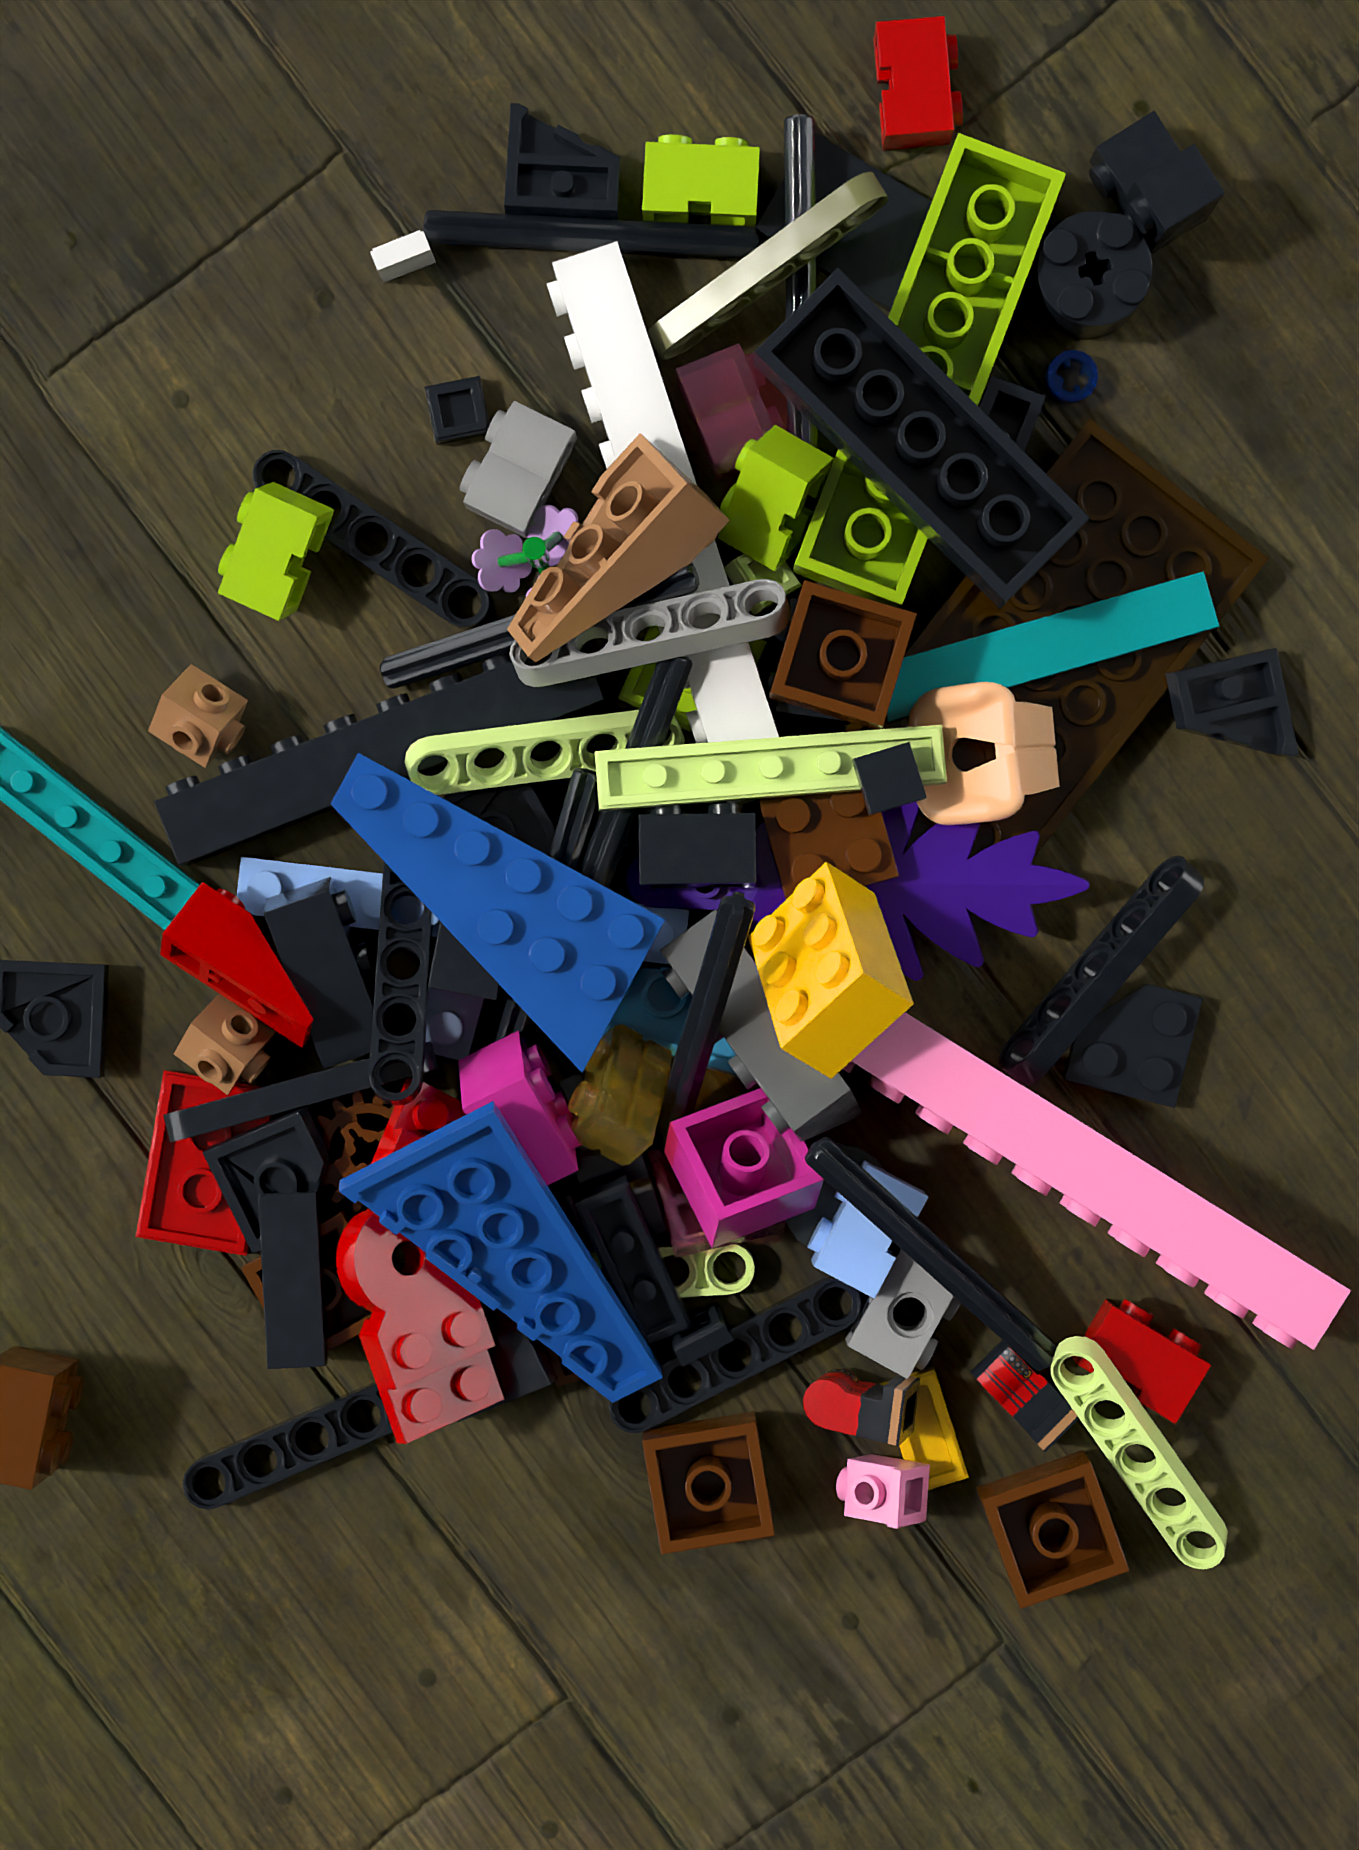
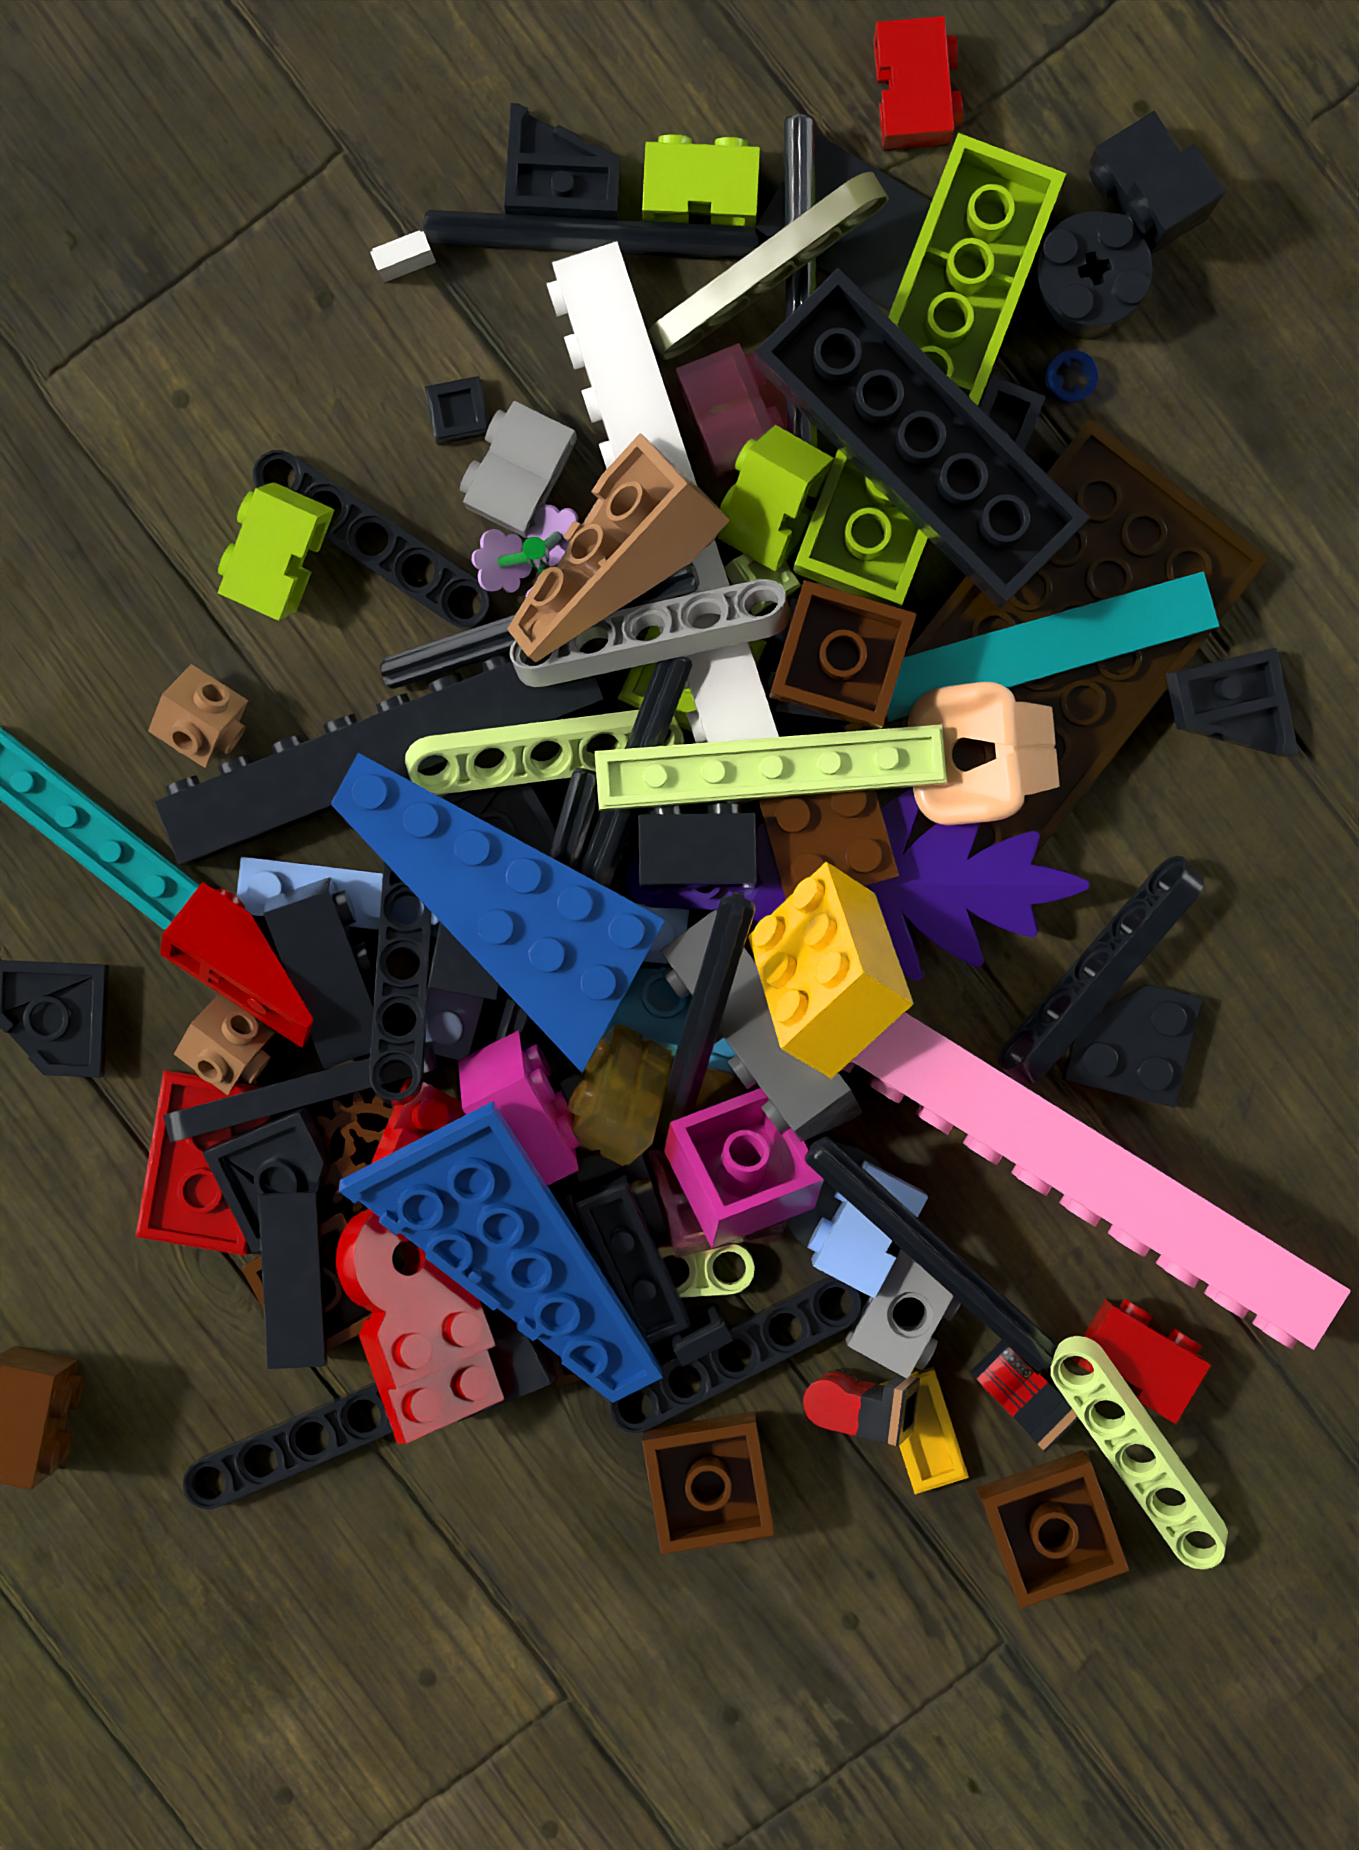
bright pink brick [836,1454,930,1528] -> none
black tile [852,742,927,816] -> none

